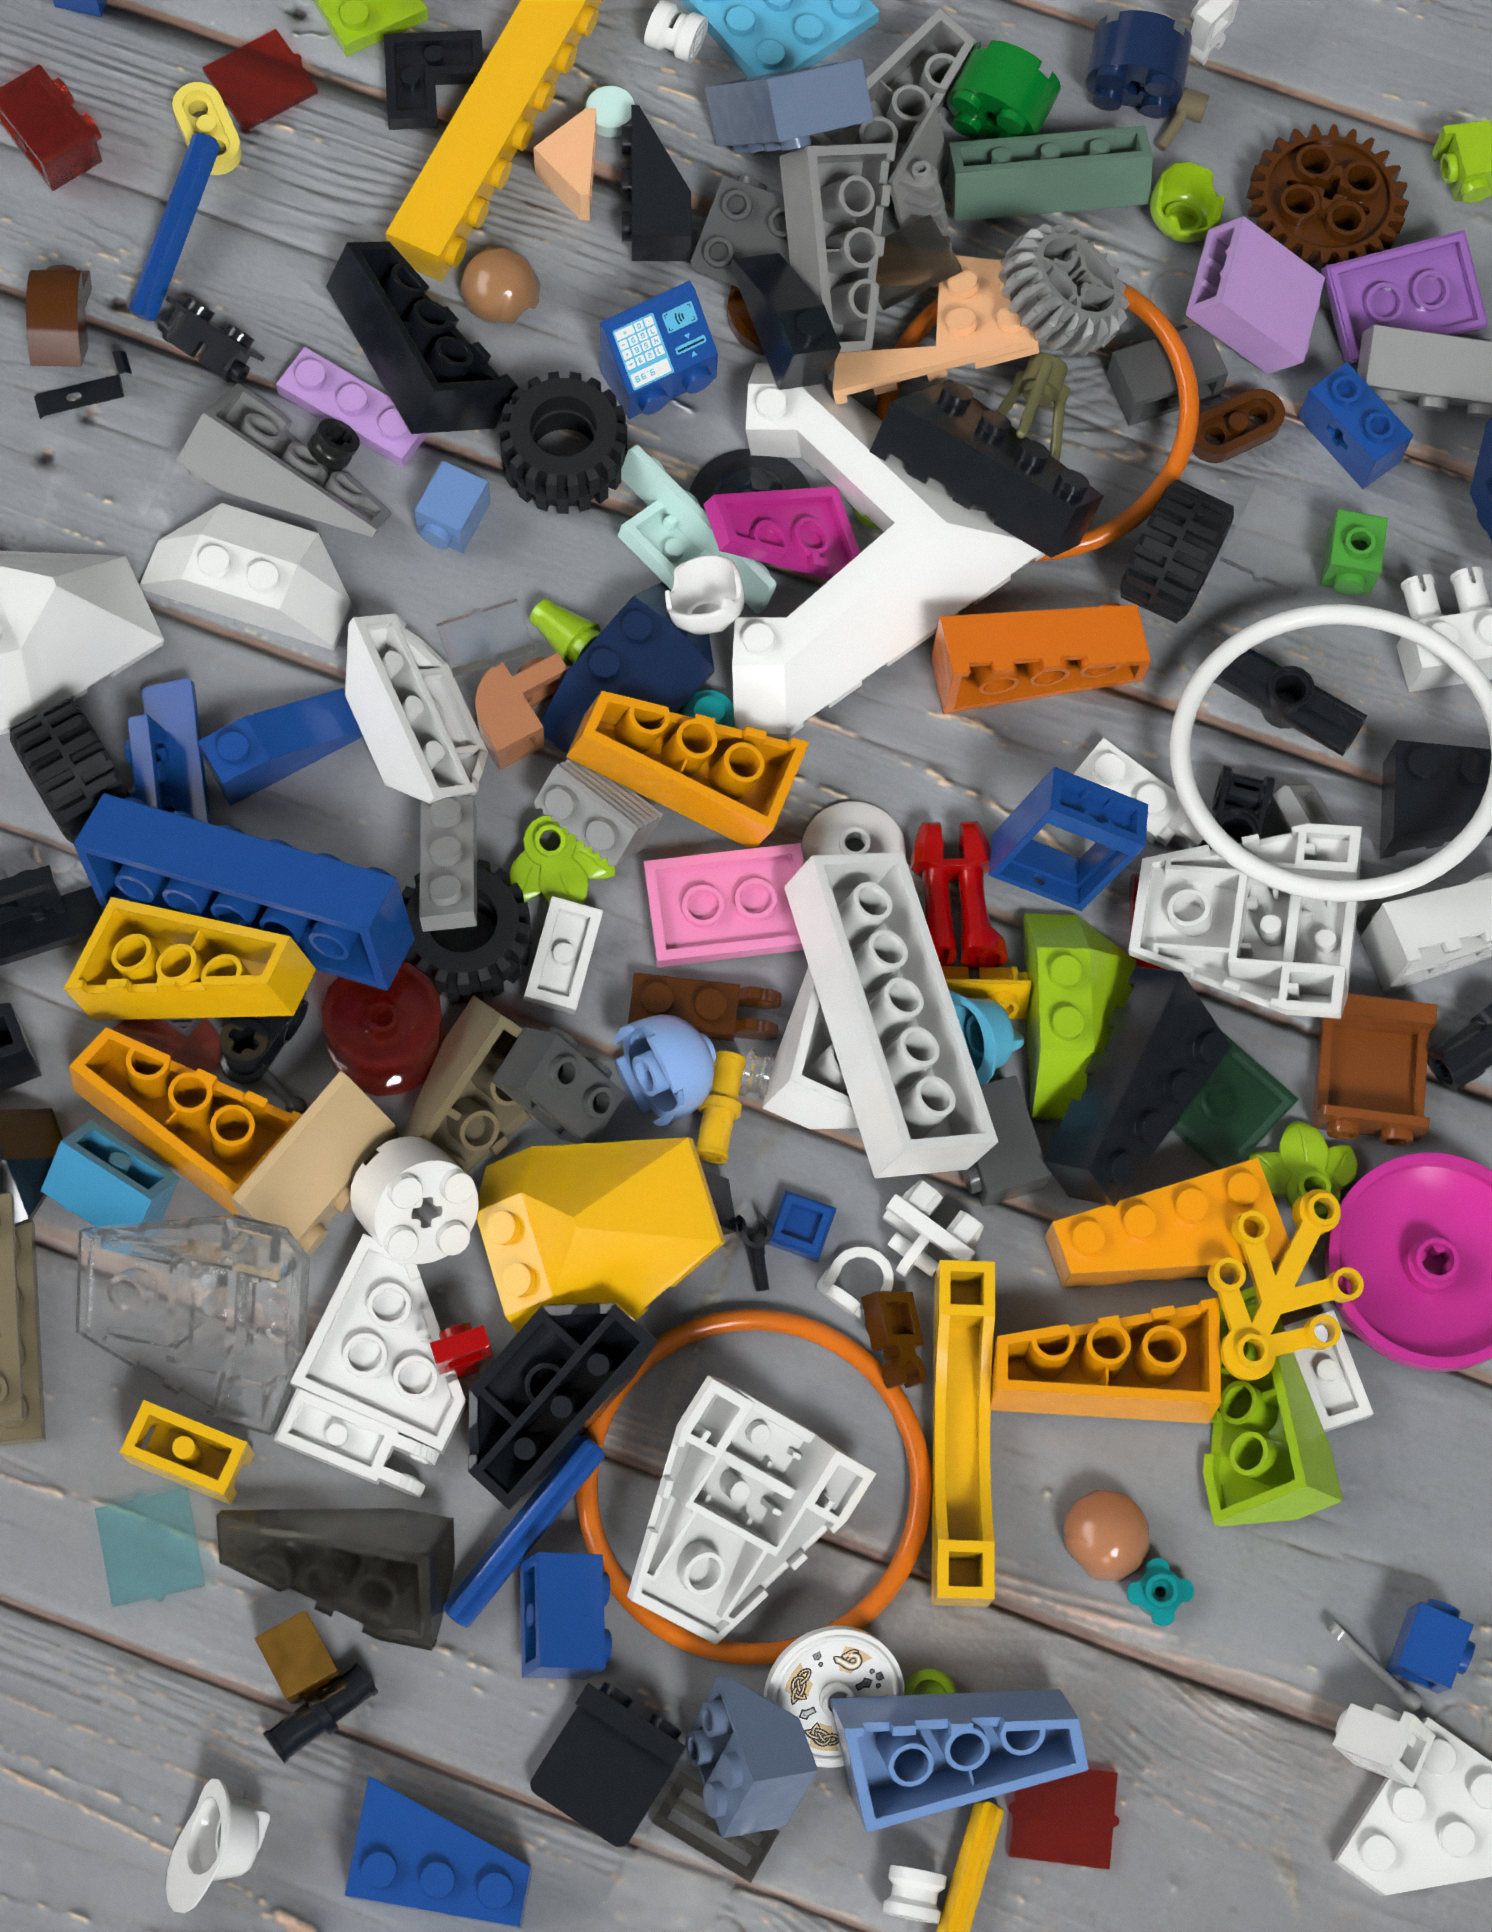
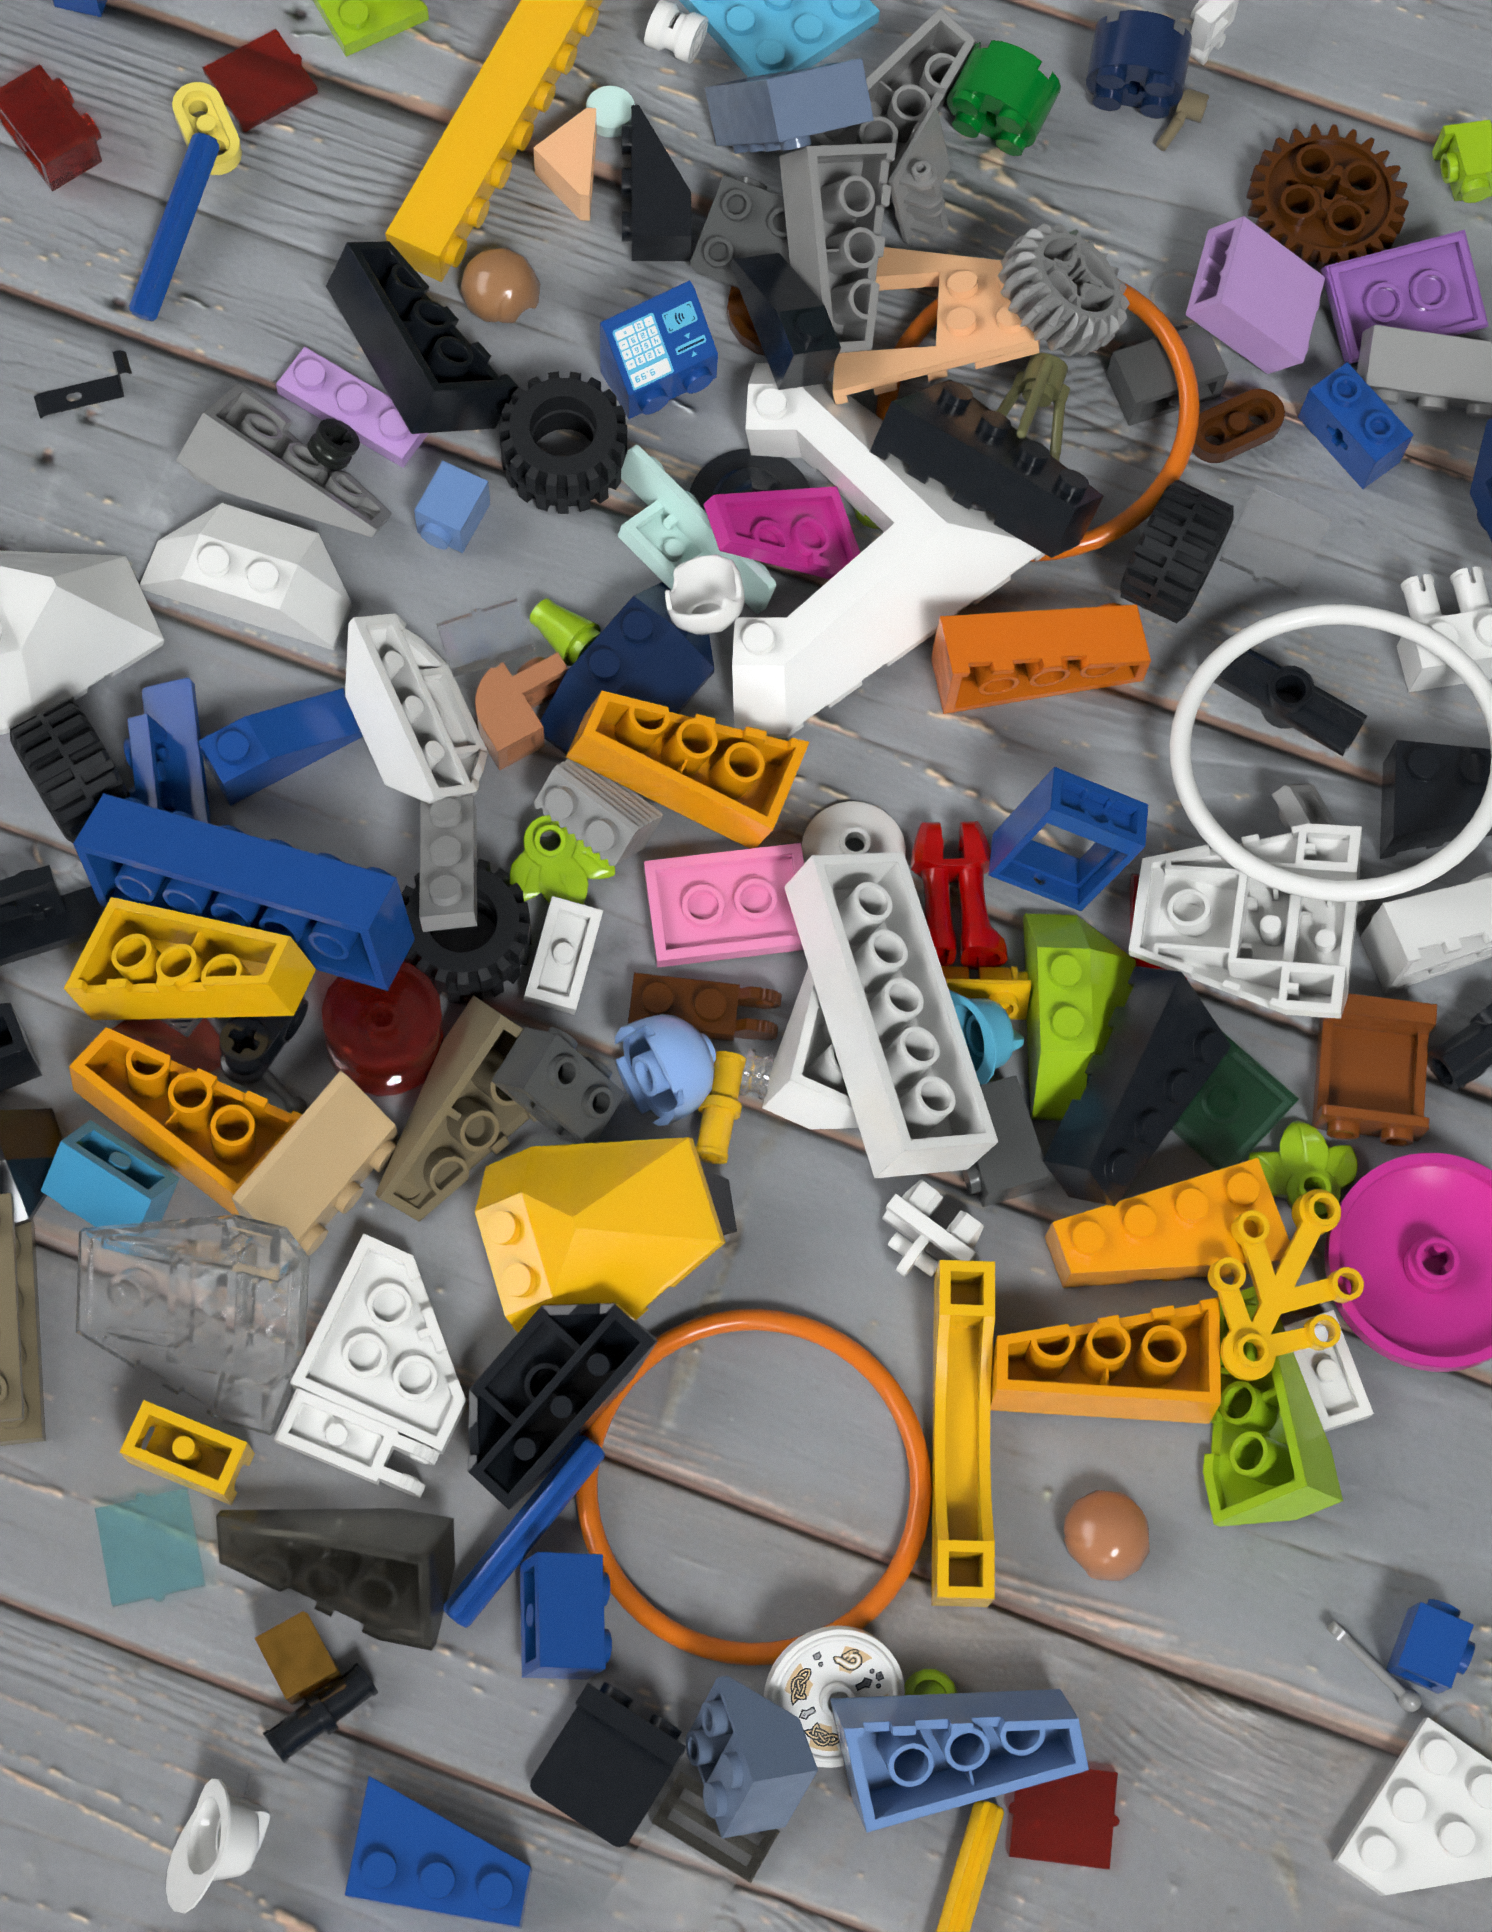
reddish brown brick [26,265,92,367] -> none
black hinge [158,296,265,384] -> none
white brick [350,1136,479,1264] -> none
black plate [384,30,483,130] -> none
red plate [430,1323,493,1379] -> none
white wedge [627,1375,877,1645] -> none
teal plate [683,690,735,727] -> none
black hand [735,1212,773,1292] -> none
blue tile [767,1190,837,1262] -> none
white piece [816,1247,894,1323] -> none
reddish brown plate [861,1291,926,1389] -> none
clear smoke piece [876,215,963,310] -> none
white wheel [882,1865,947,1924] -> none
sand green brick [948,125,1153,221] -> none
white hinge [1074,738,1205,849] -> none
teal plate [1126,1558,1194,1627] -> none
lime hair [1150,161,1225,243] -> none
black piece [1206,765,1275,850] -> none
bright green brick [1320,509,1388,595] -> none
white brick [1332,1703,1436,1787] -> none

